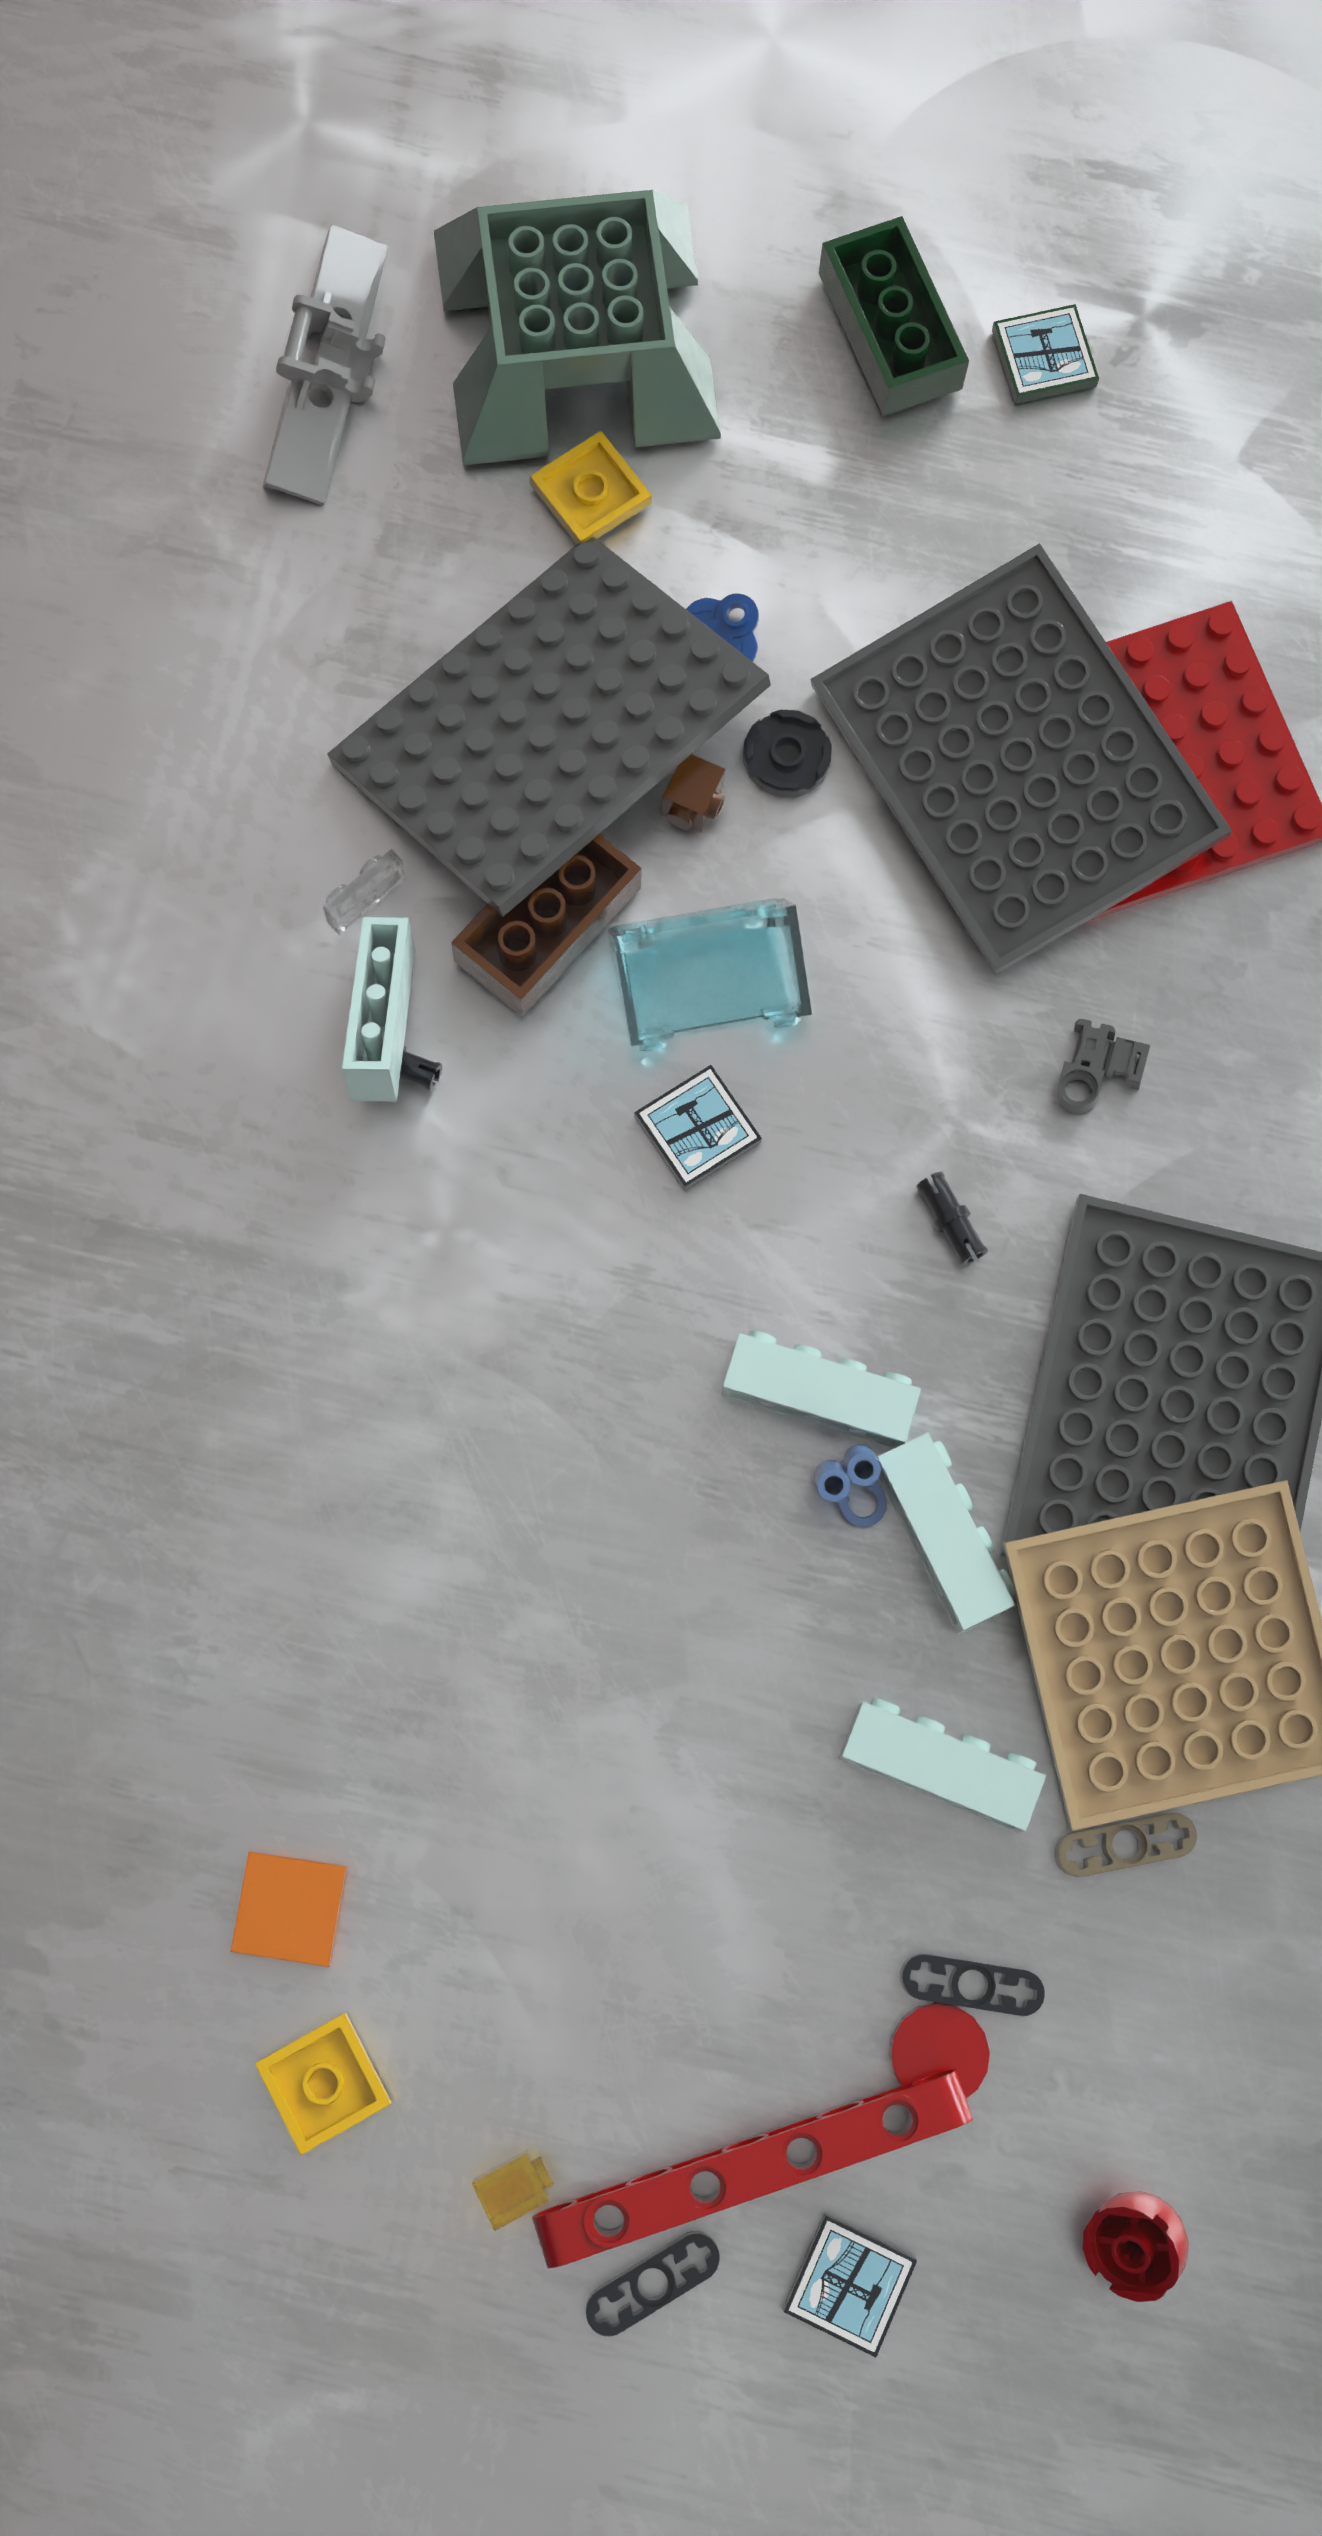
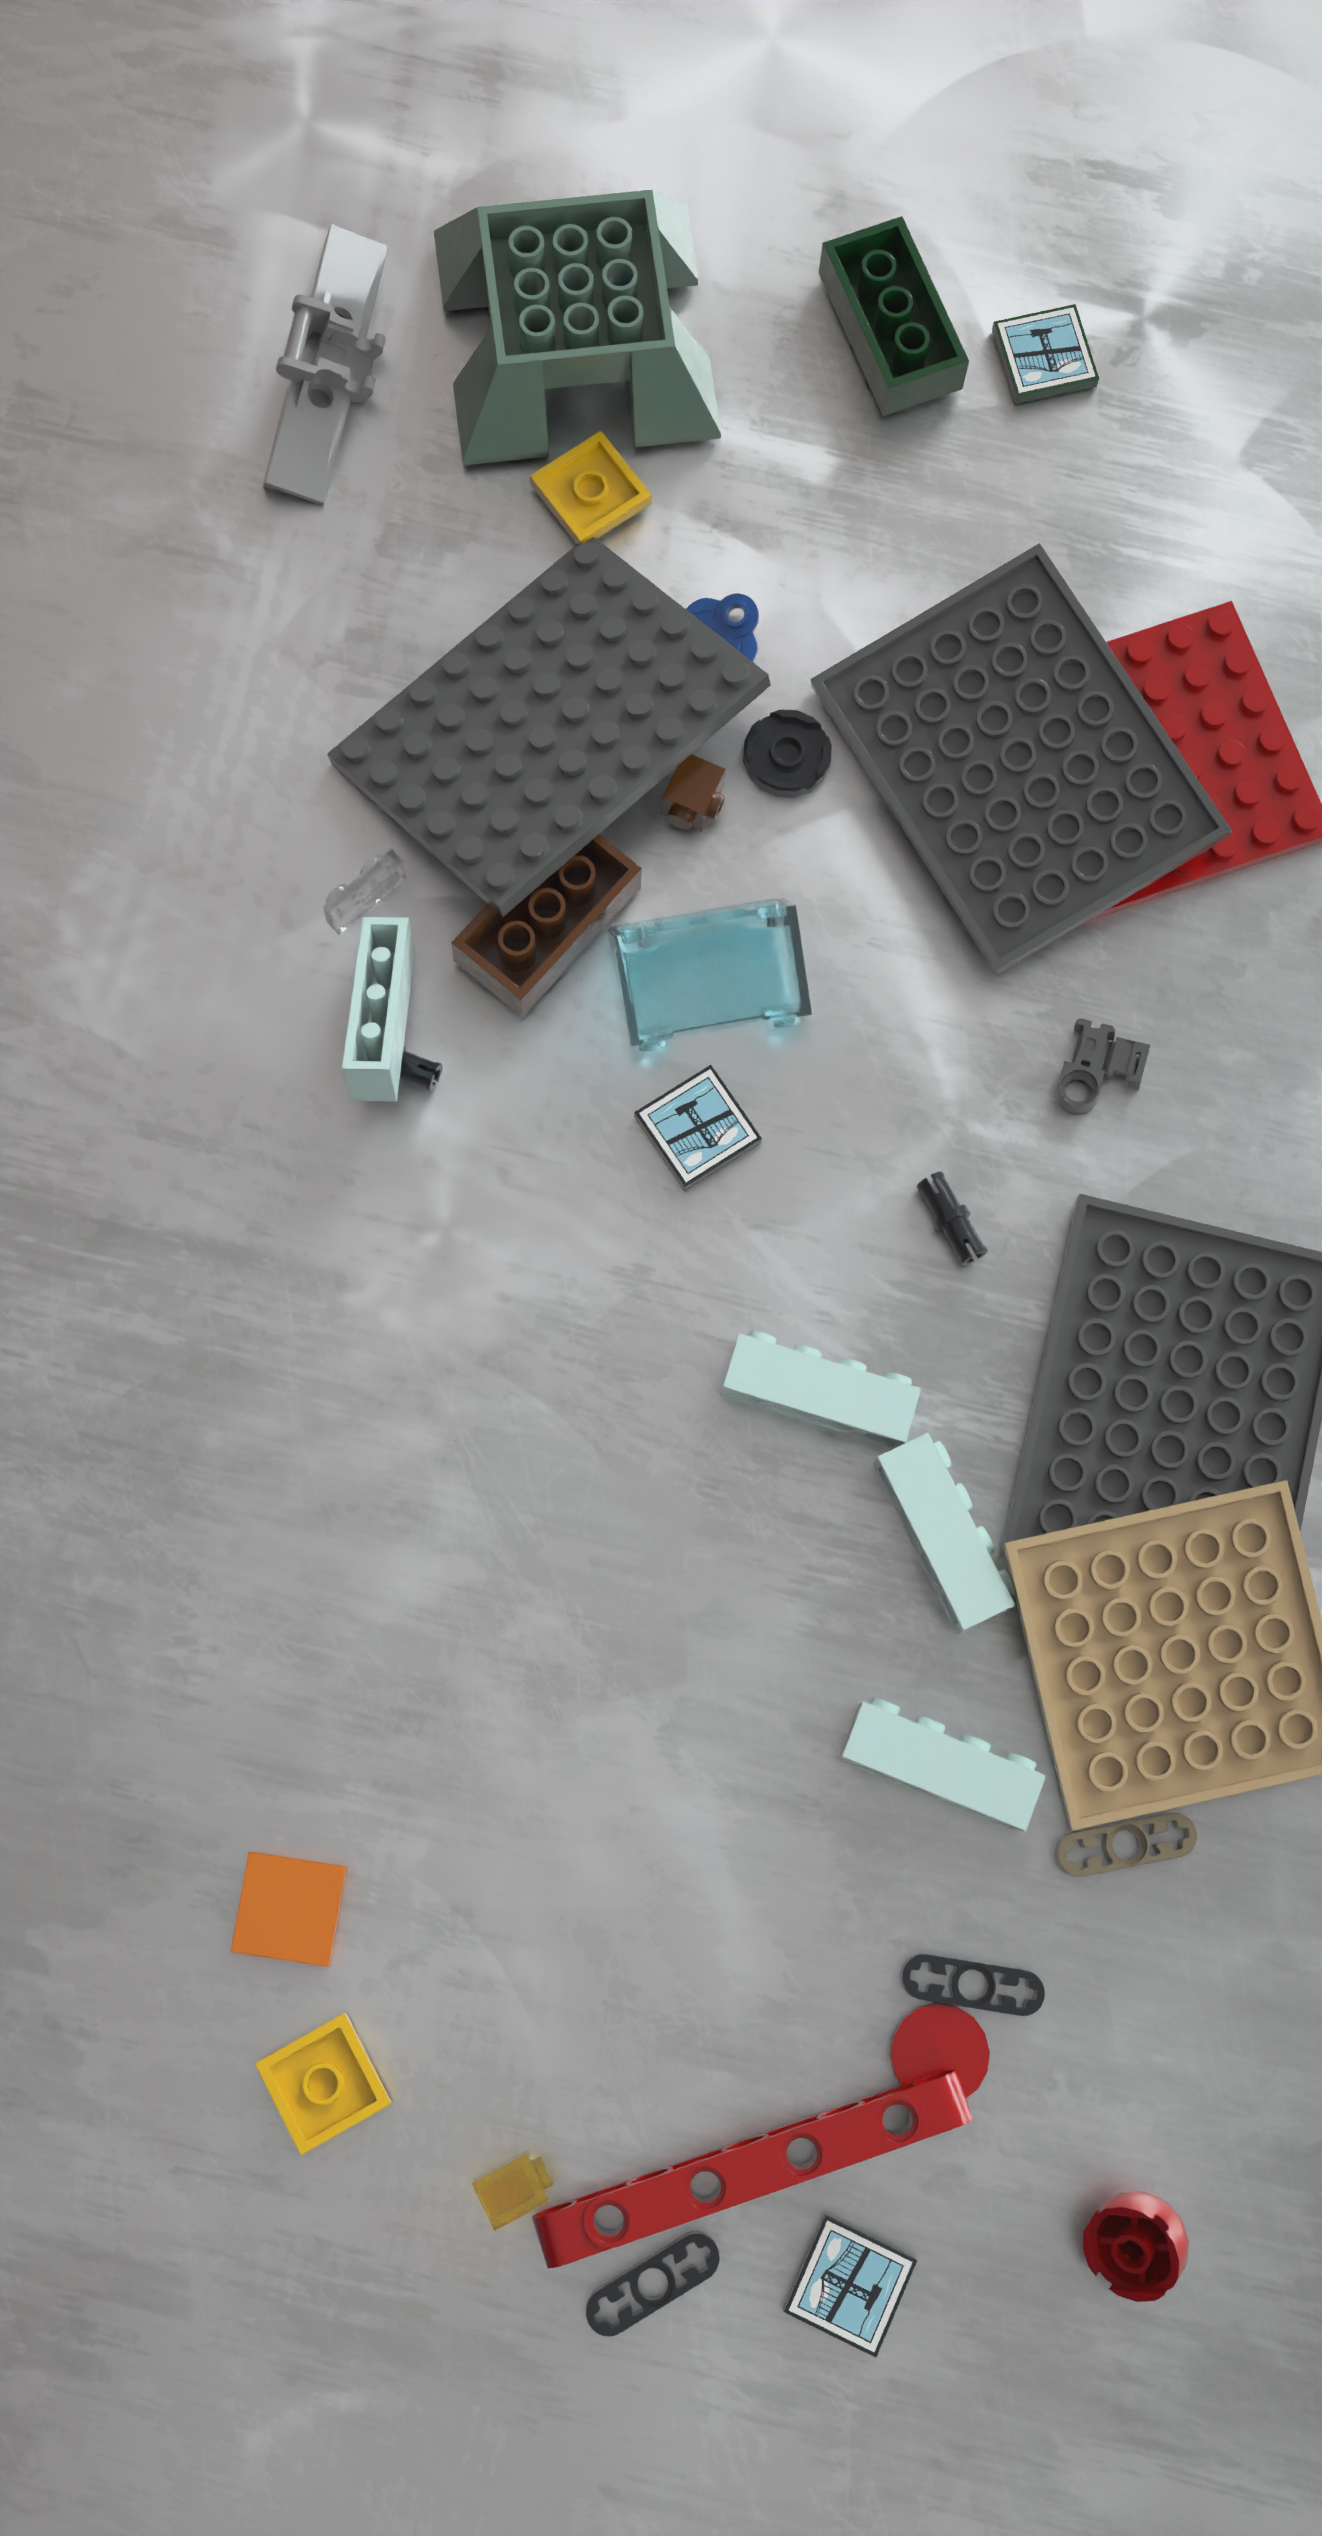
medium blue piece [814,1444,887,1527] -> none

